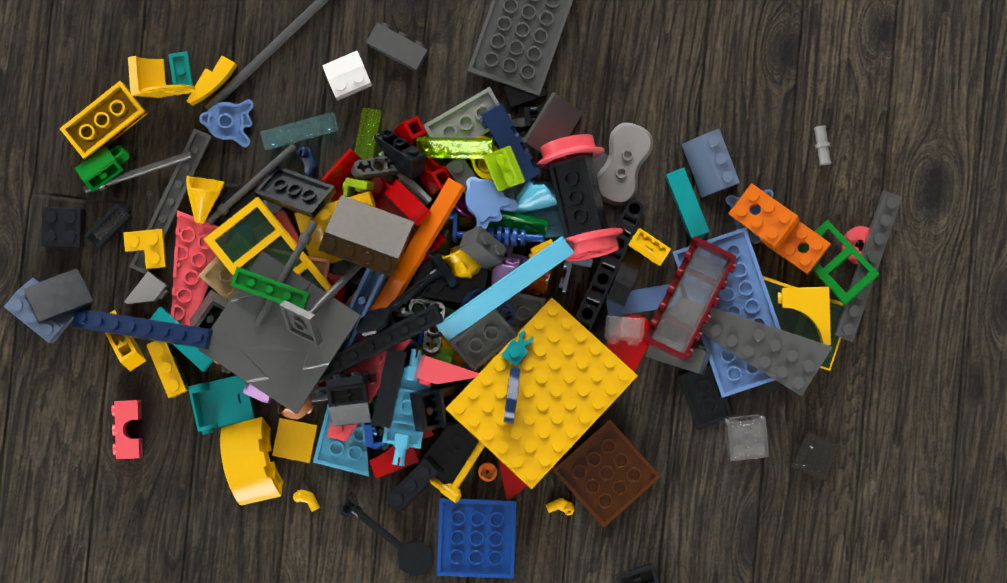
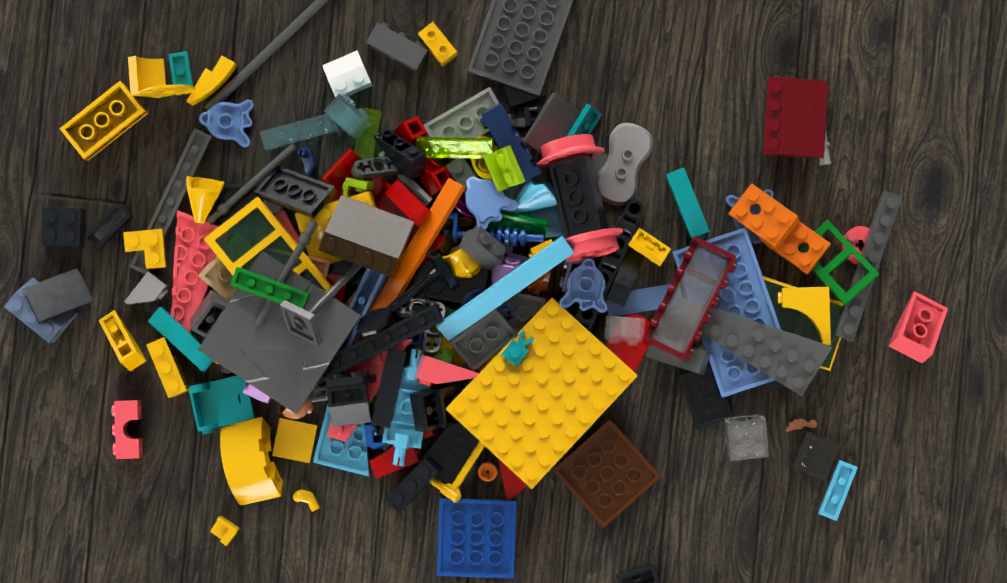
dark blue plate [72,309,213,350] -> none
green brick [74,145,129,192] -> none
dark grey bar [83,151,193,194] -> none
black piece [339,492,433,576] -> none
piece [503,368,520,424] -> none
yellow arm [545,498,574,515] -> none
sand blue slope [681,129,740,198] -> none
none -> yellow panel [211,515,240,546]
none -> clear light blue brick [324,94,371,141]
none -> yellow brick [418,22,457,67]
none -> medium blue tile [559,258,608,313]
none -> teal plate [567,104,602,137]
none -> dark red slope [763,77,828,158]
none -> nougat piece [786,418,817,432]
none -> medium azure plate [818,460,858,521]
none -> coral slope [889,291,948,363]

